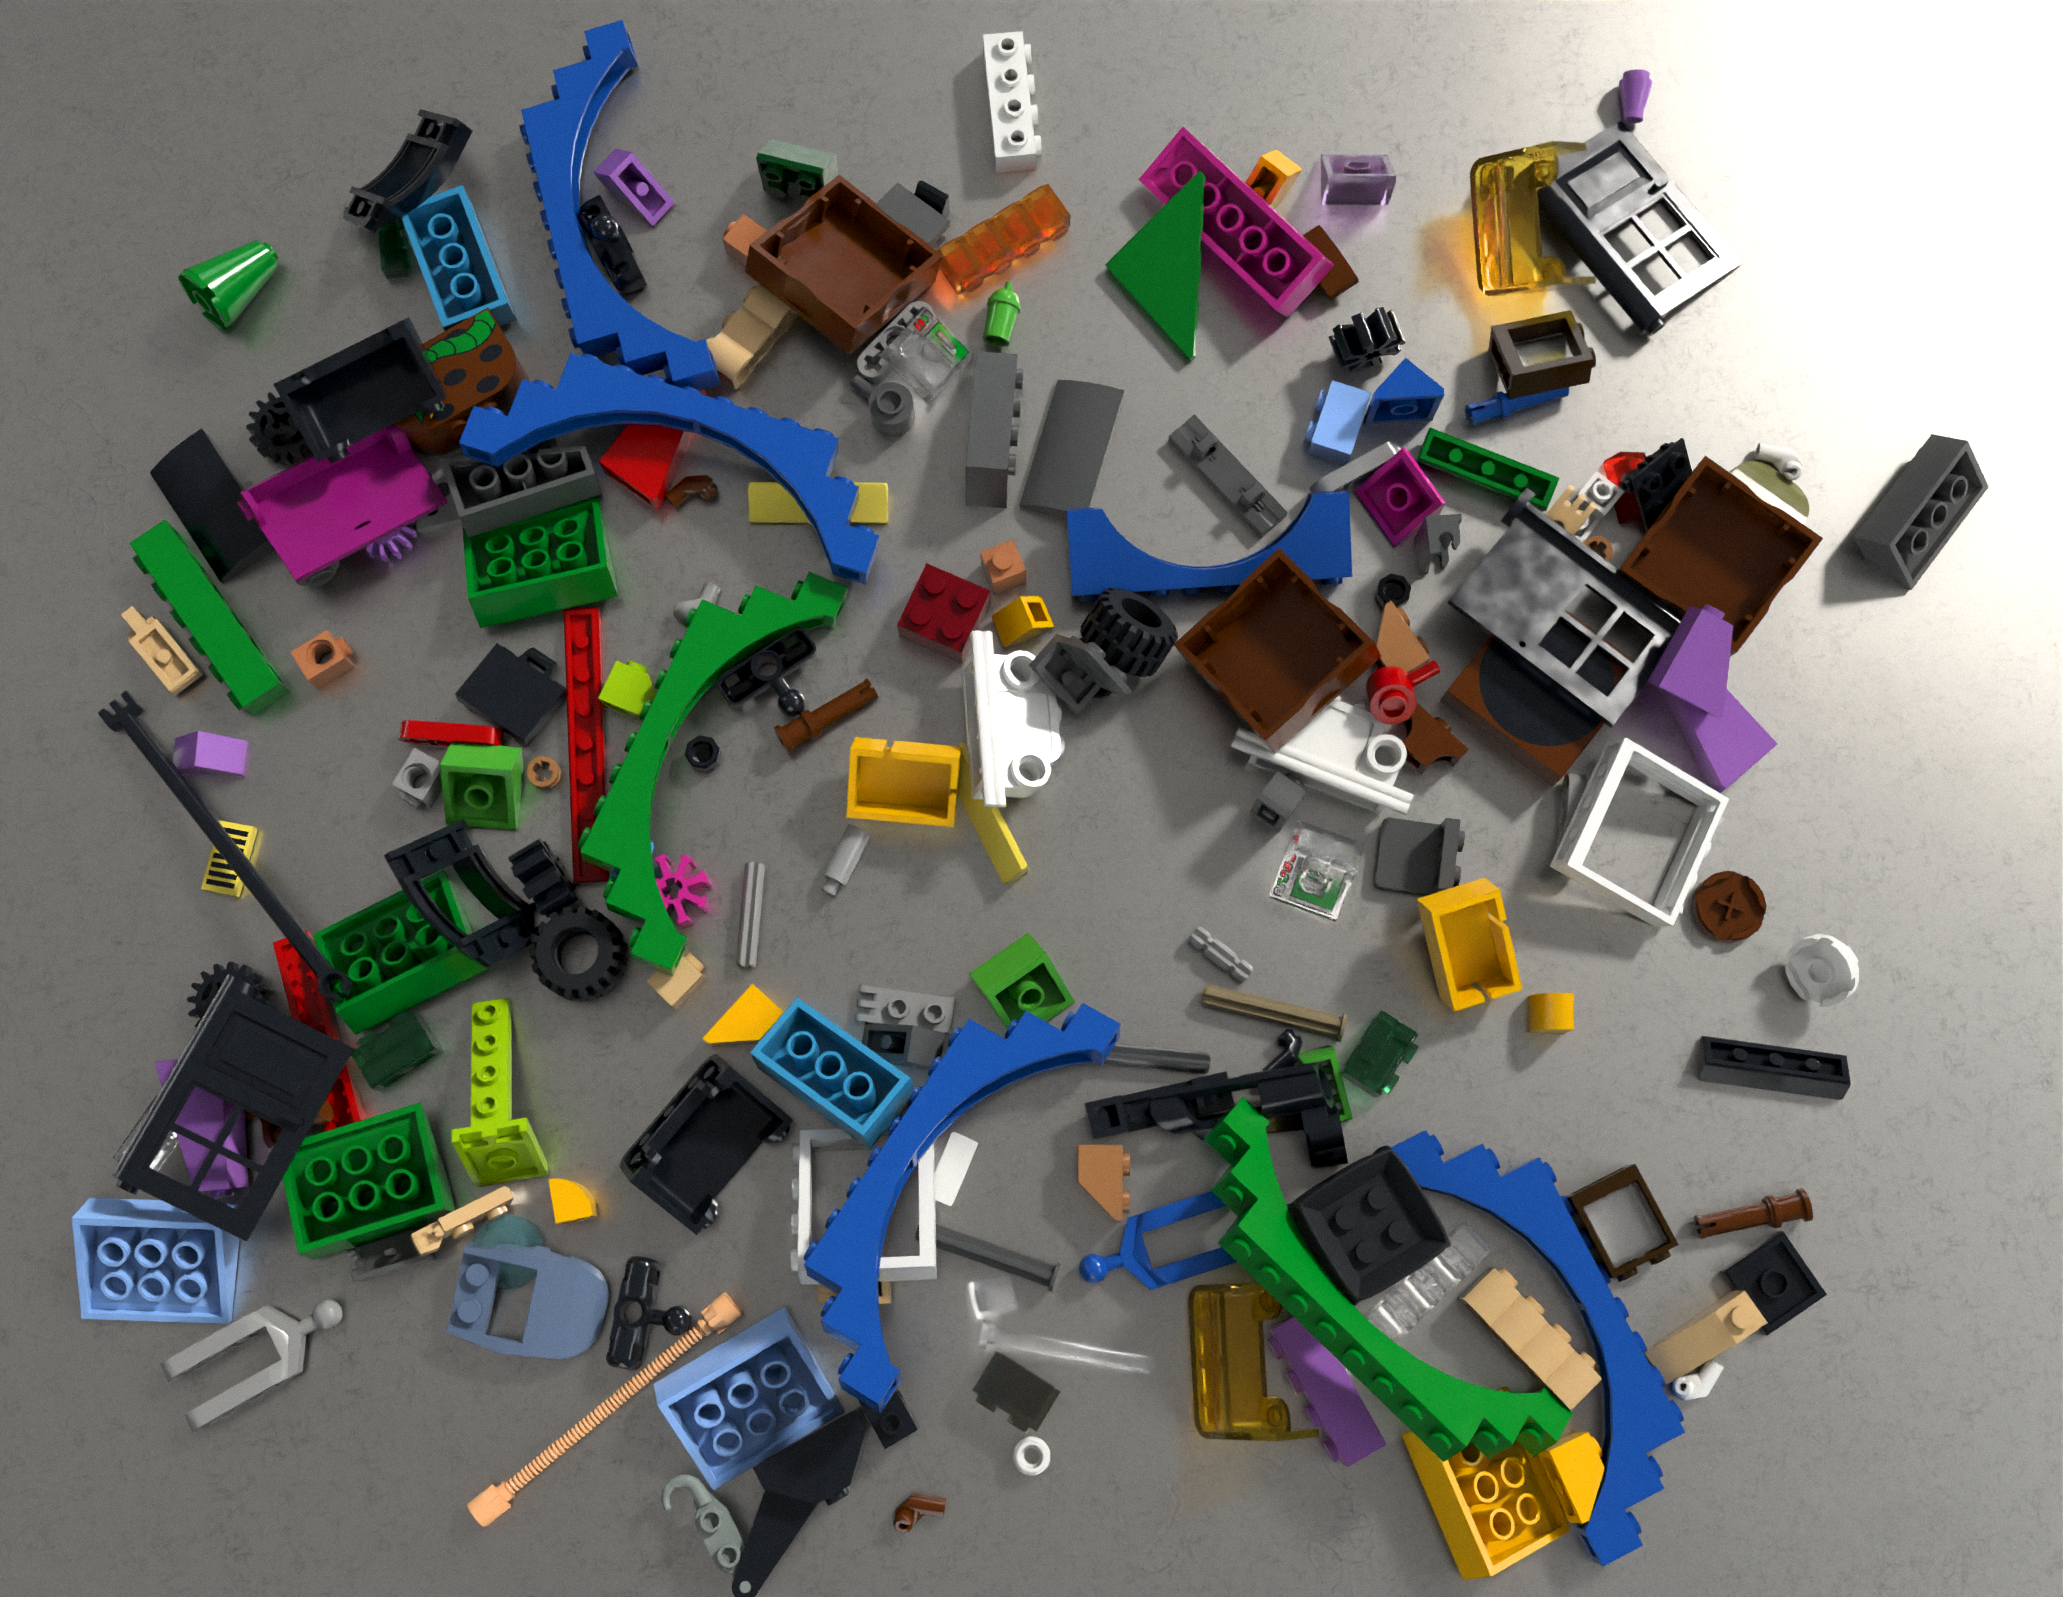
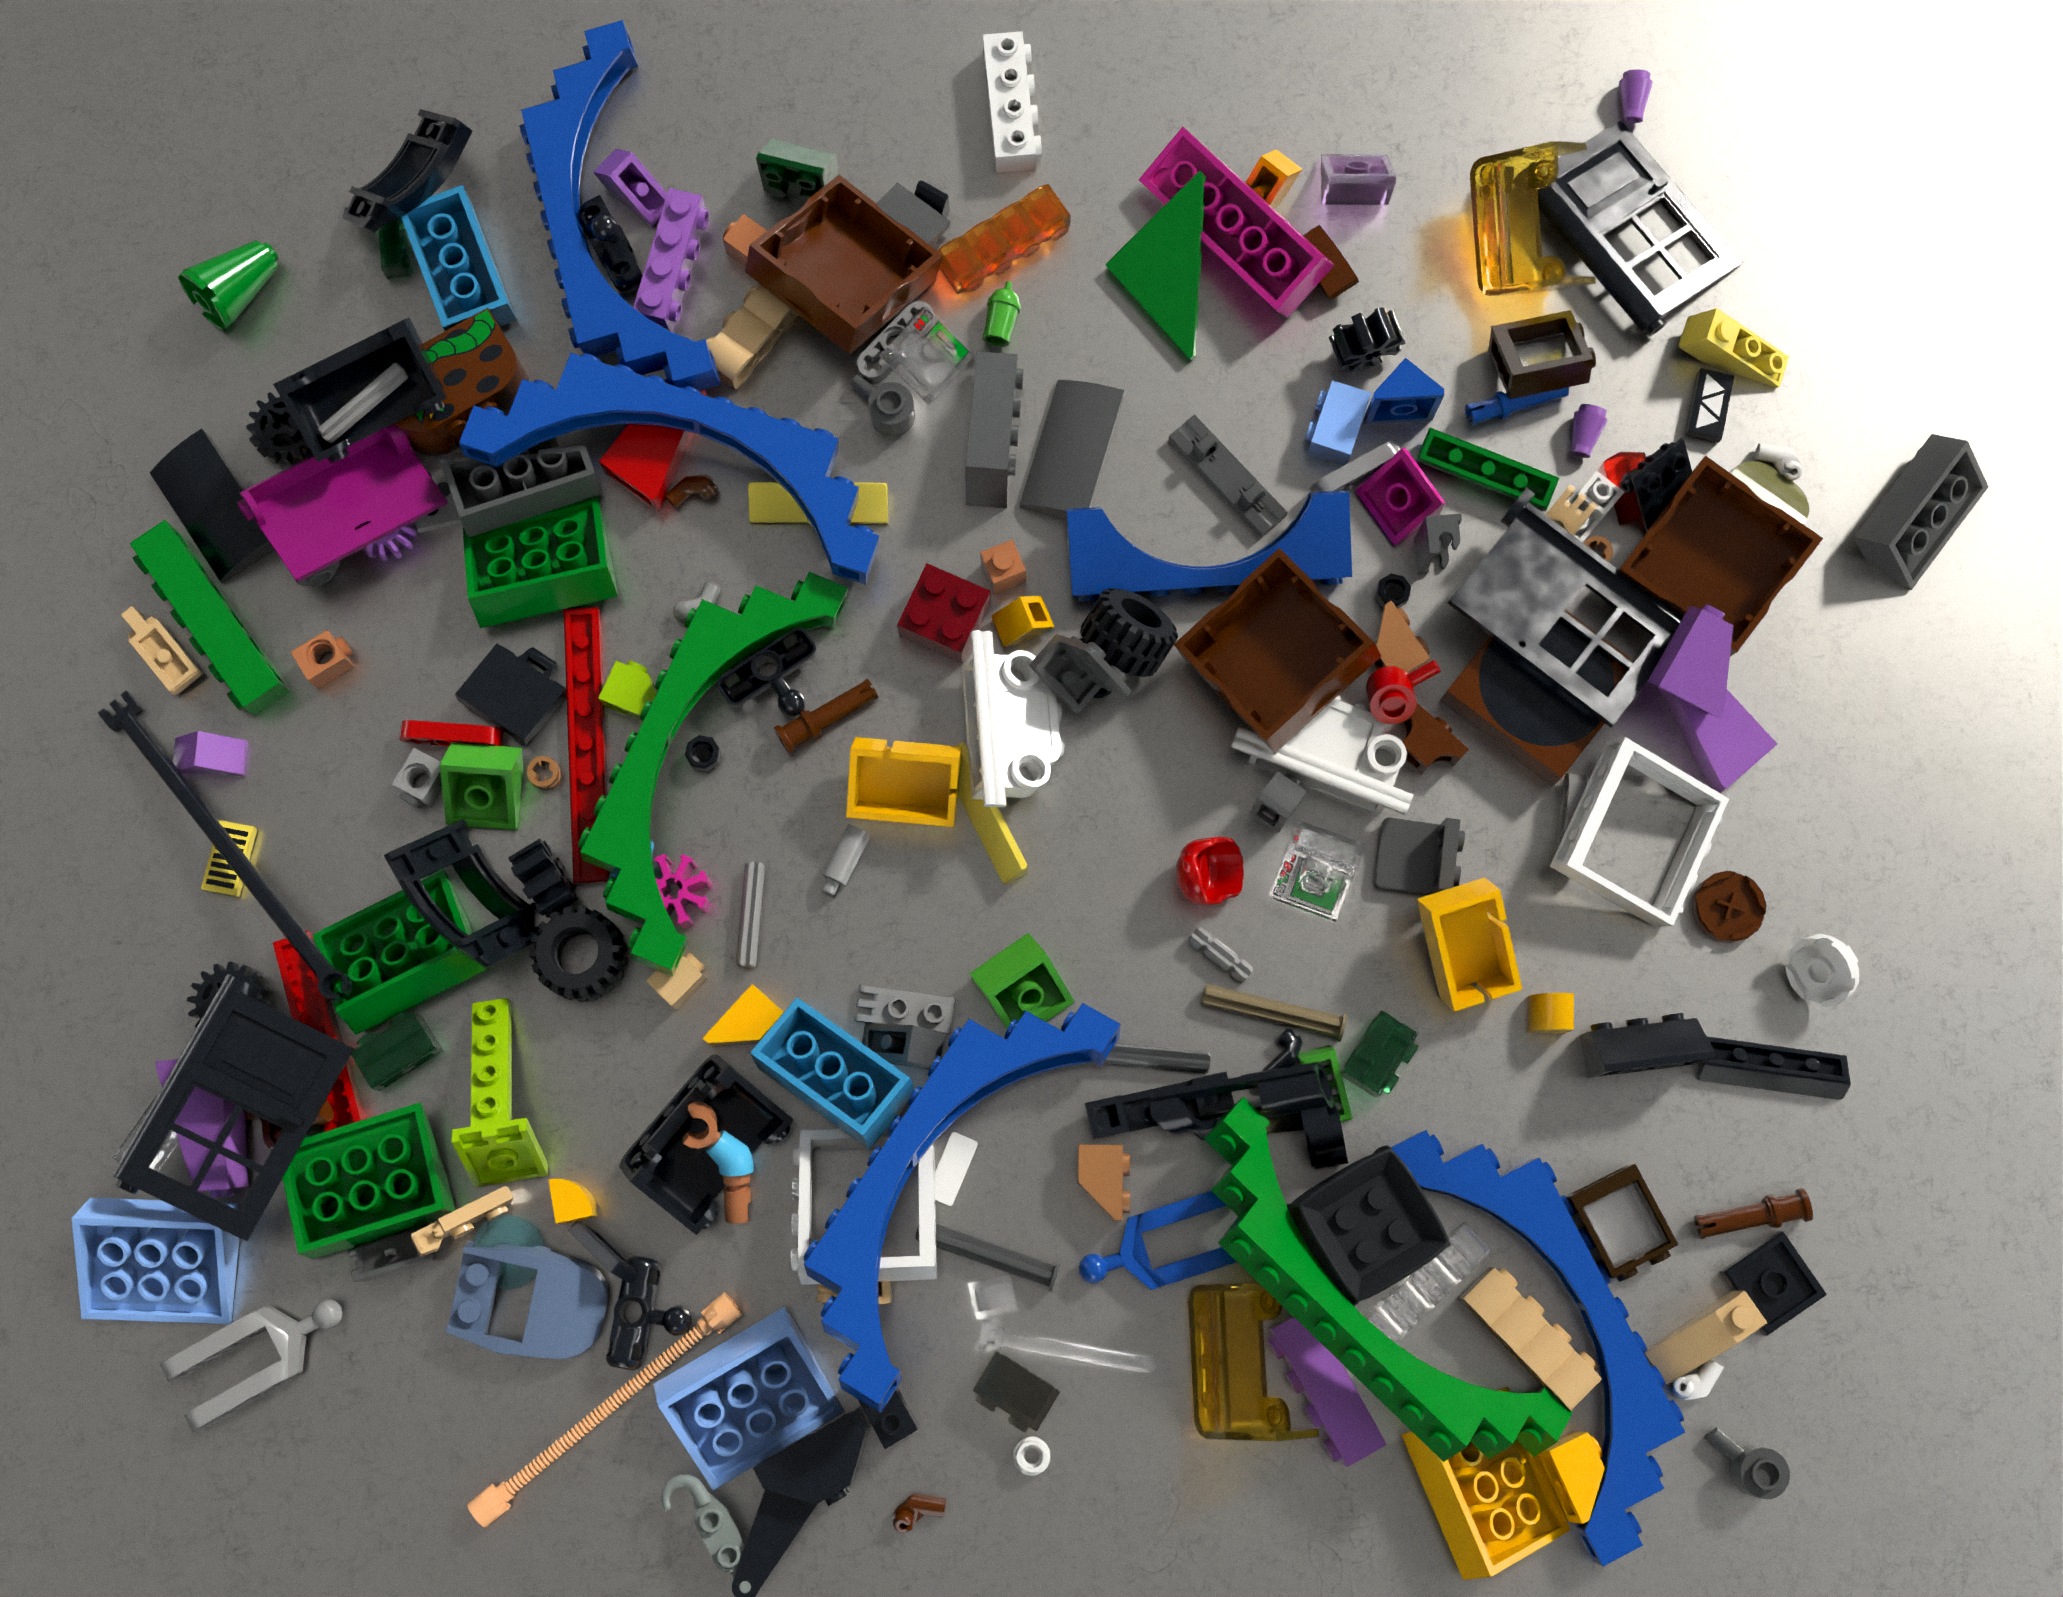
none -> light grey axle [318,363,408,443]
none -> black tile [568,1221,639,1284]
none -> medium lavender brick [633,188,709,332]
none -> nougat piece [683,1101,754,1224]
none -> red piece [1176,837,1244,905]
none -> medium lavender cone [1570,404,1608,458]
none -> black slope [1580,1013,1716,1078]
none -> light yellow slope [1678,308,1789,388]
none -> black tile [1685,368,1734,443]
none -> dark grey piece [1707,1427,1790,1499]

